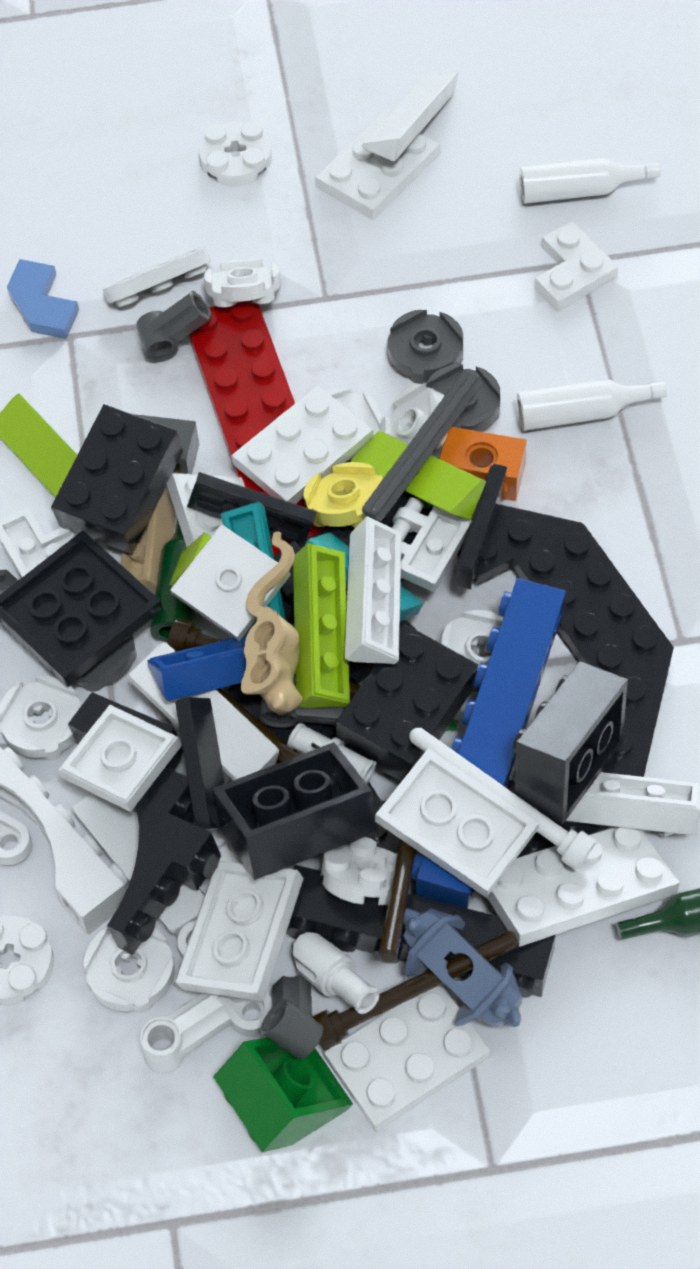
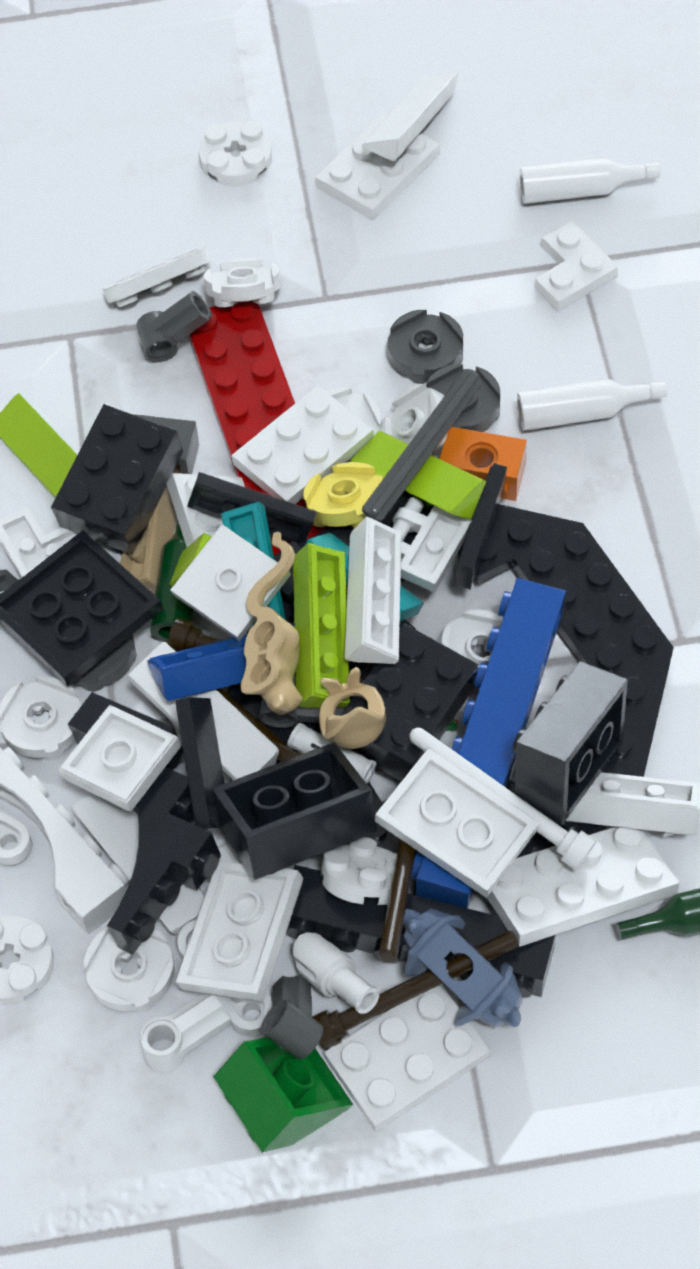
medium blue tile [7,259,79,339] -> none
none -> tan piece [319,668,386,749]

